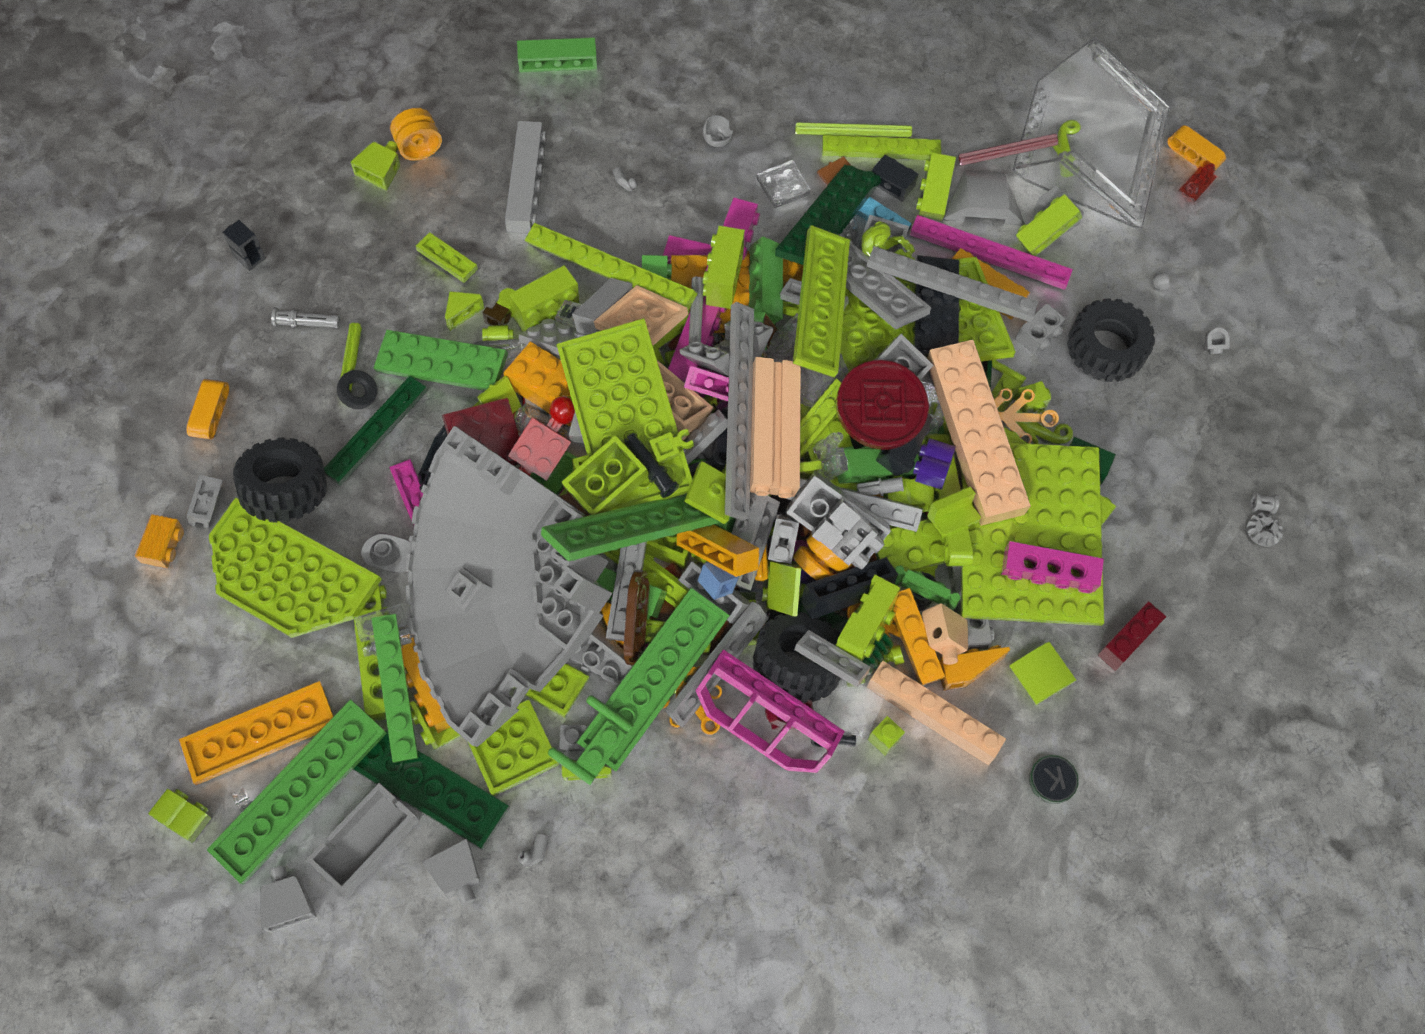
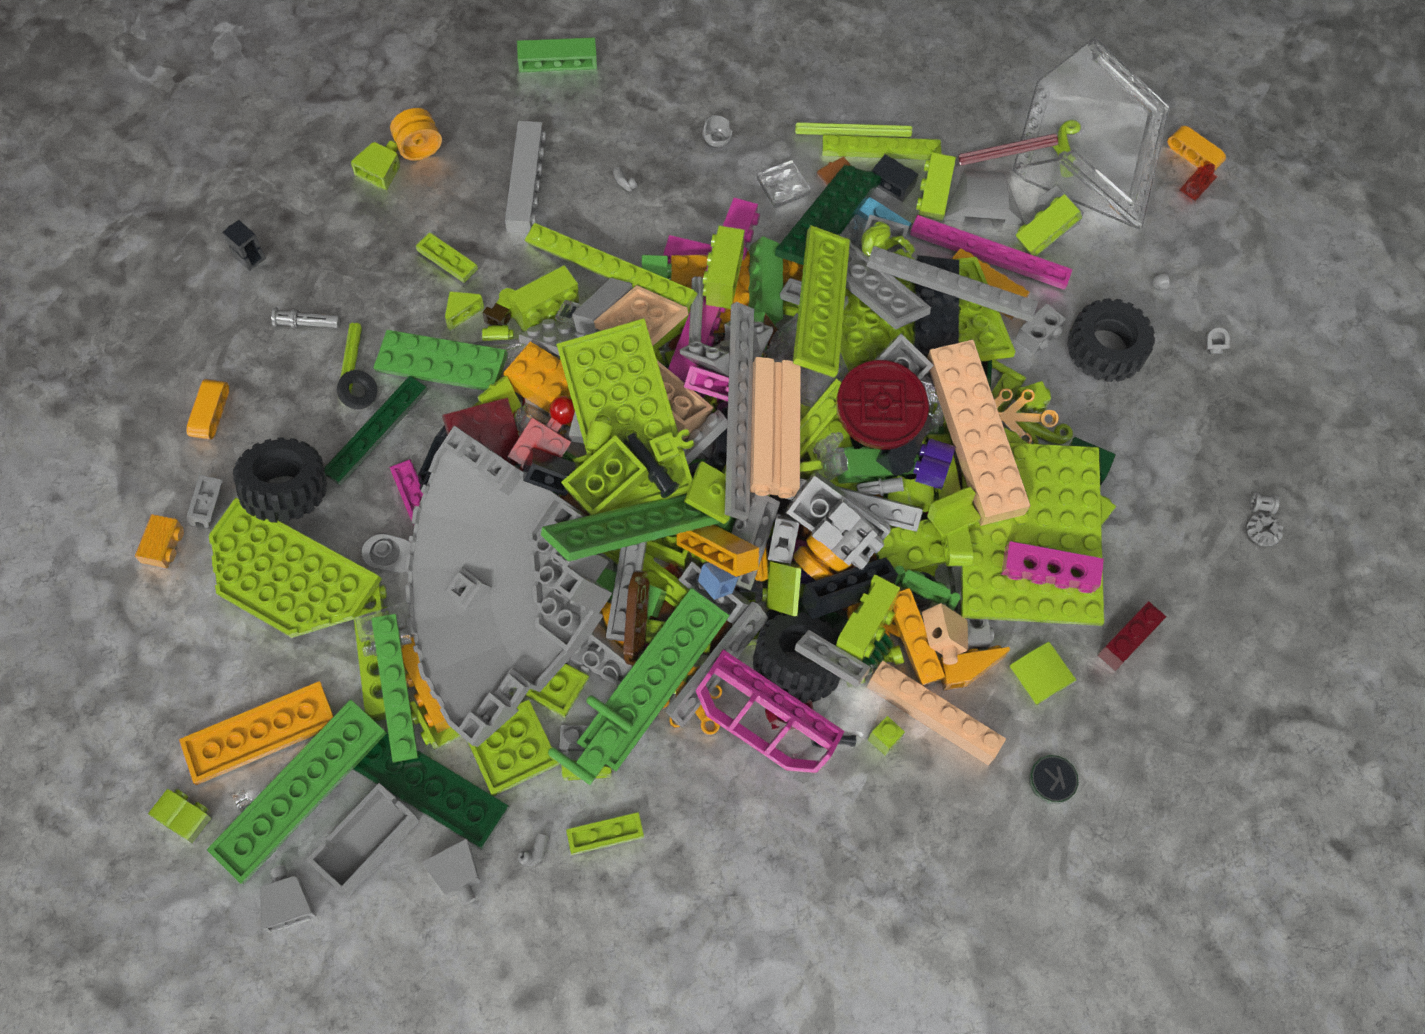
none -> black brick [523,448,575,496]
none -> lime plate [566,812,644,856]
none -> lime brick [585,418,613,453]

